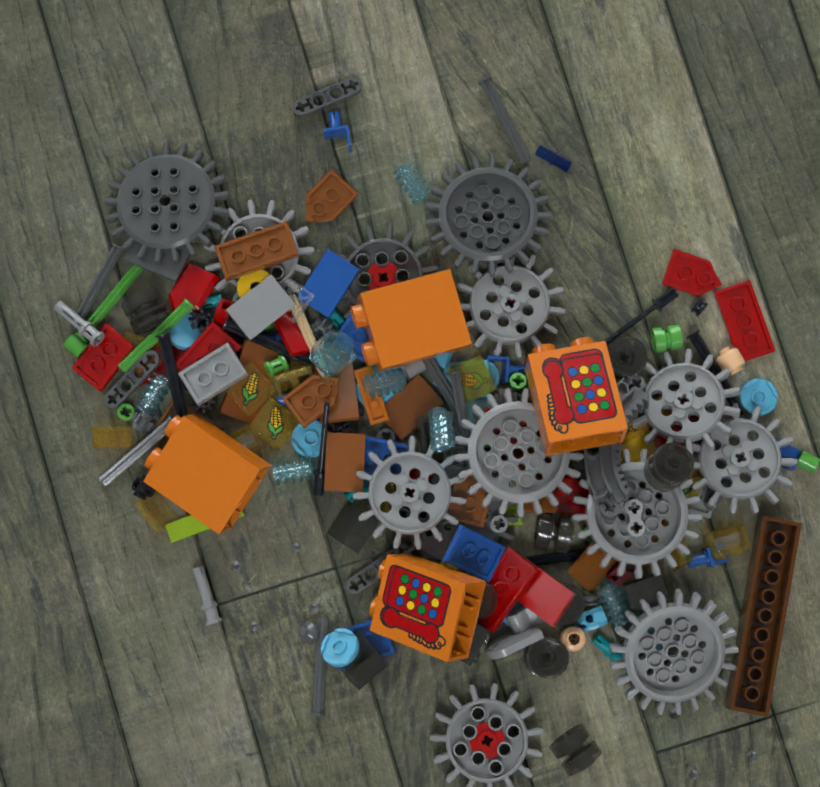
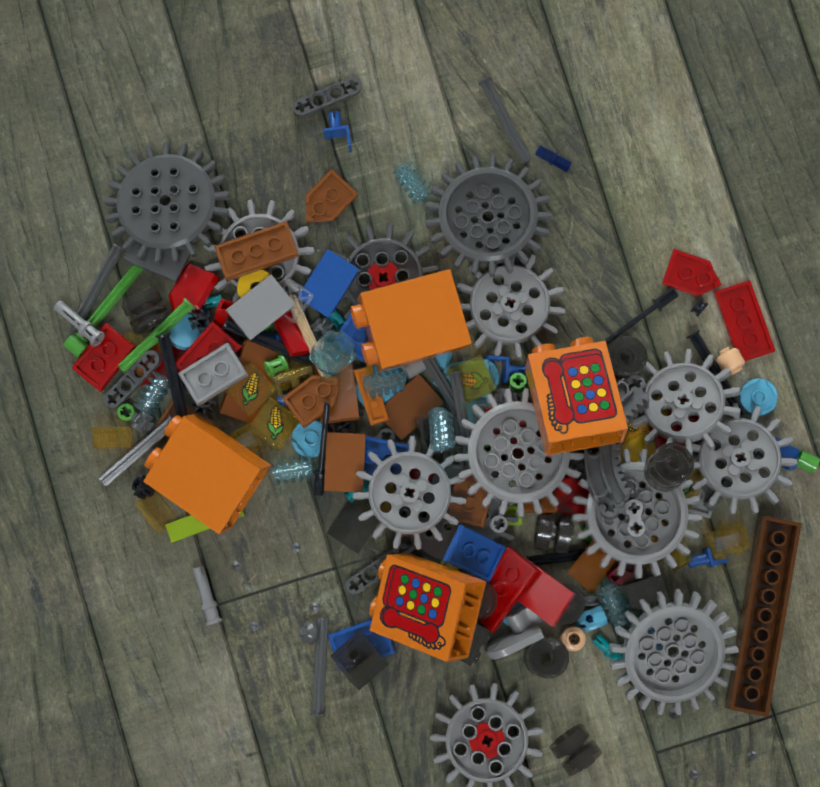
medium azure tile [321,628,360,667] -> none
bright green wheel [651,324,683,353] -> none

